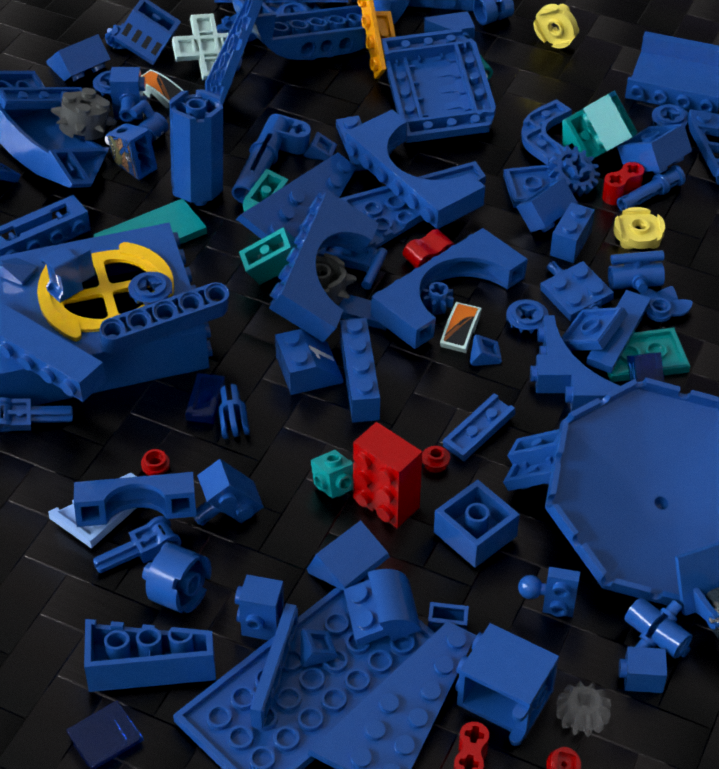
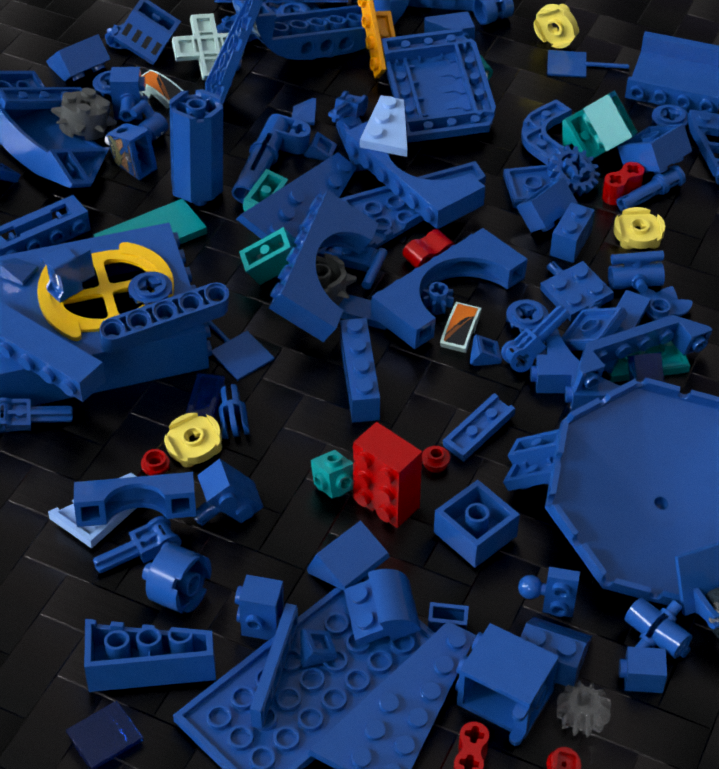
blue slope [275,329,343,395] -> none
none -> light yellow plate [164,413,222,467]
none -> blue piece [208,321,275,381]
none -> blue slope [292,98,317,125]
none -> blue connector [328,91,368,123]
none -> light blue wing [360,95,407,157]
none -> blue connector [501,305,570,372]
none -> blue slope [520,617,592,689]
none -> blue piece [547,50,630,78]
none -> blue slope [573,315,713,392]

